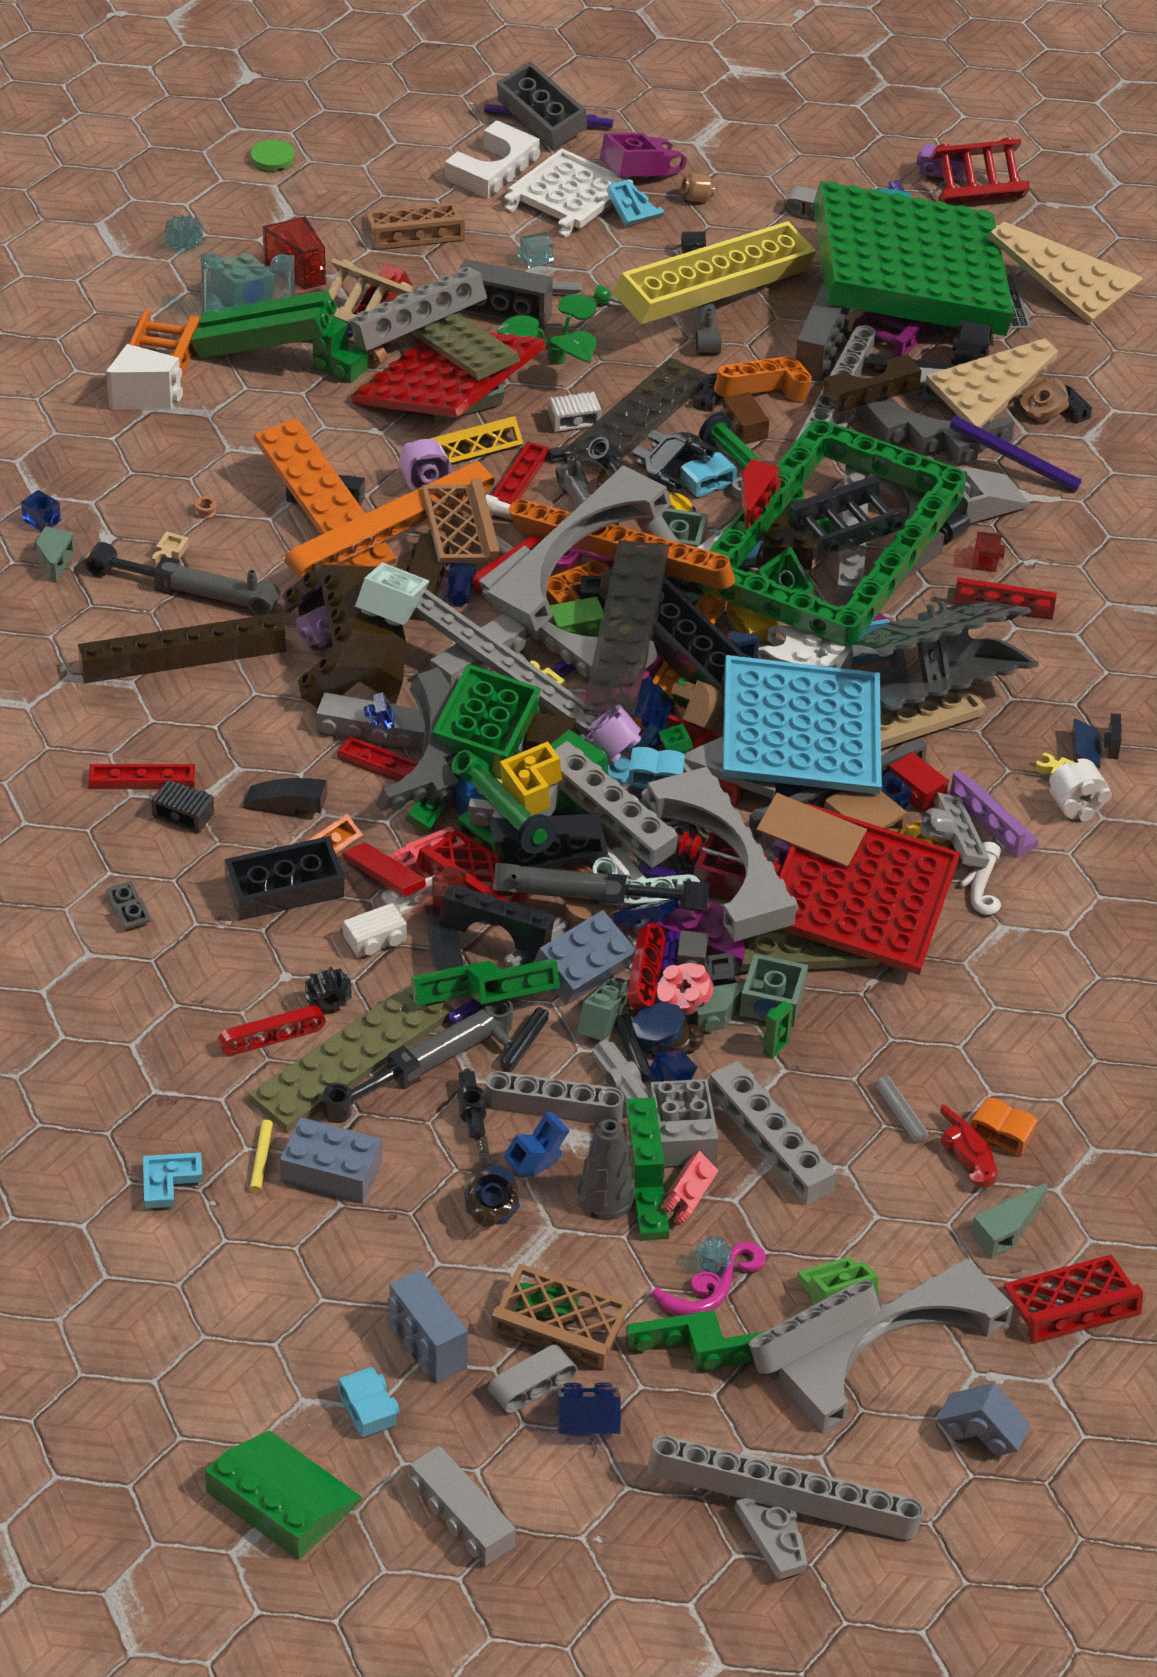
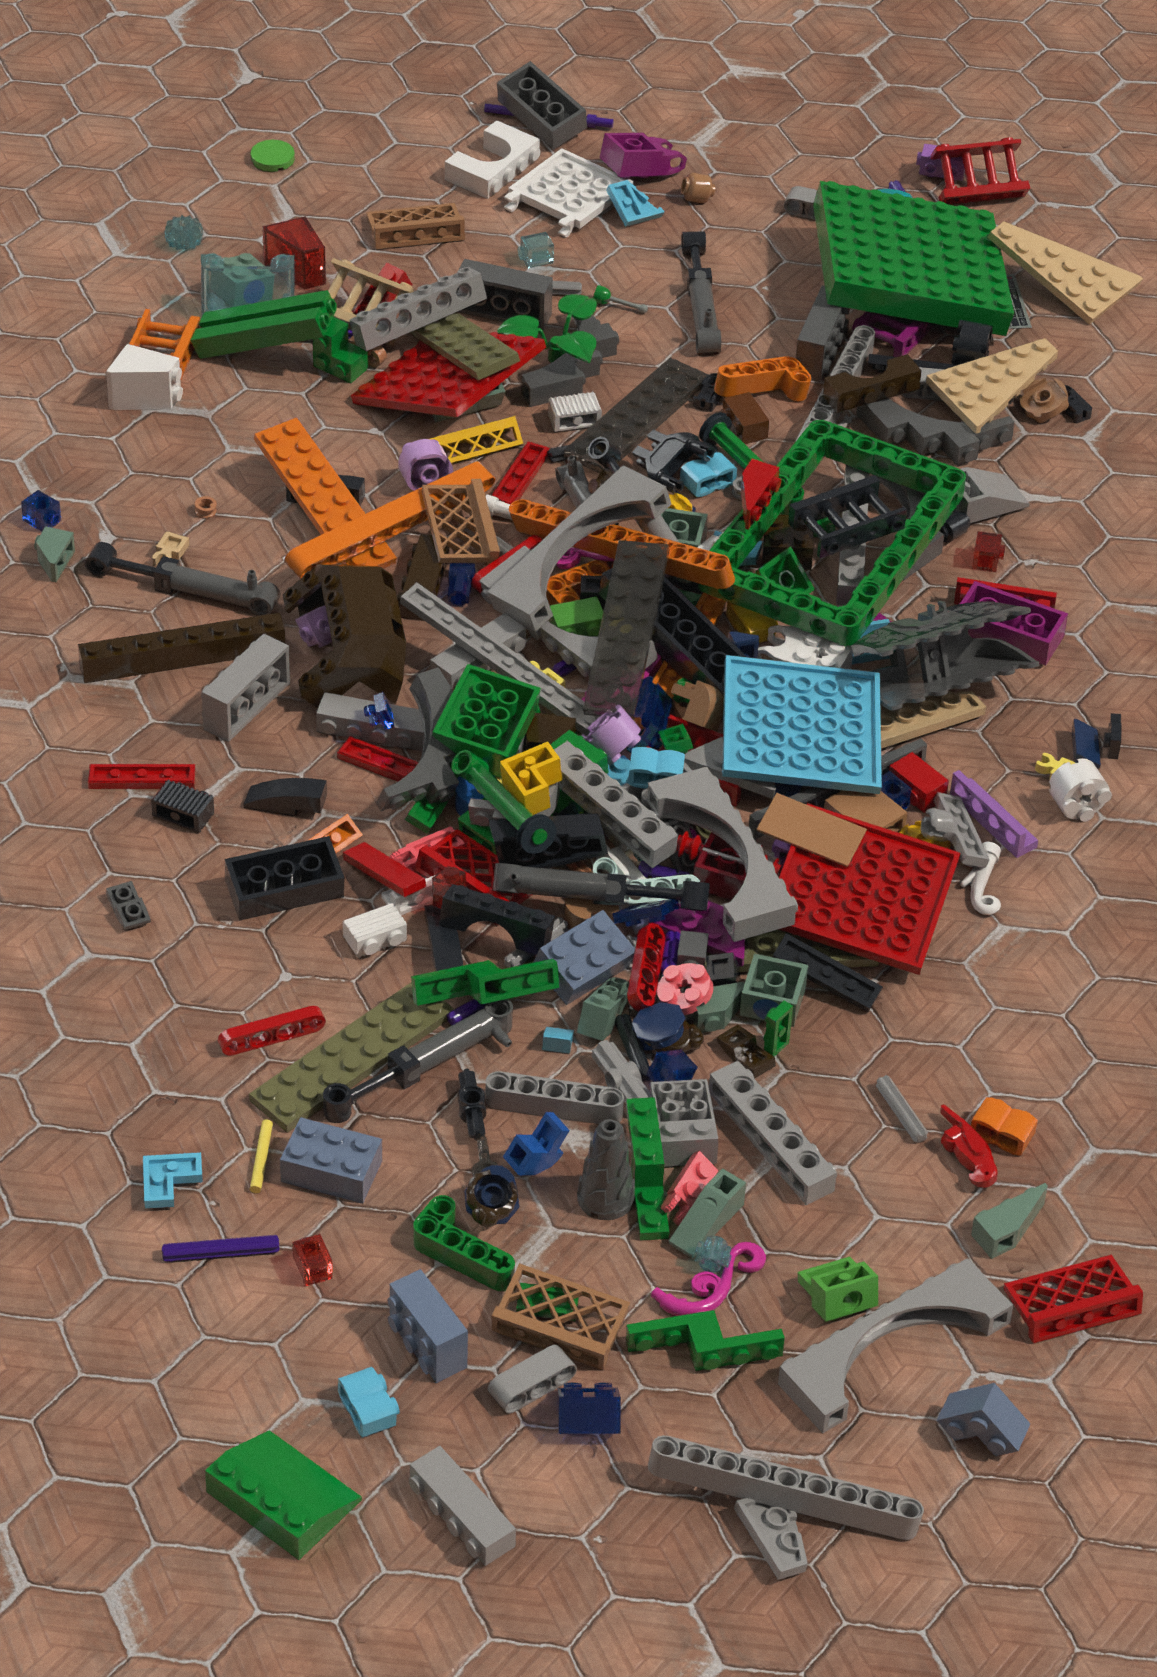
black gear [305,967,352,1013] -> none
light aqua slope [355,562,429,626] -> none
black axle [500,1007,549,1072] -> none
light yellow brick [613,221,816,324] -> none
light grey beam [749,1280,881,1374] -> none
dark purple axle [949,416,1082,492] -> none
none -> dark purple axle [162,1235,280,1261]
none -> light grey brick [201,634,290,742]
none -> clear red brick [292,1234,333,1287]
none -> green beam [413,1195,515,1291]
none -> dark grey arch [521,315,619,407]
none -> medium azure slope [542,1027,574,1053]
none -> sand green slope [669,1168,746,1258]
none -> dark brown slope [716,1025,776,1079]
none -> black plate [773,933,883,1013]
none -> magenta brick [960,581,1068,666]

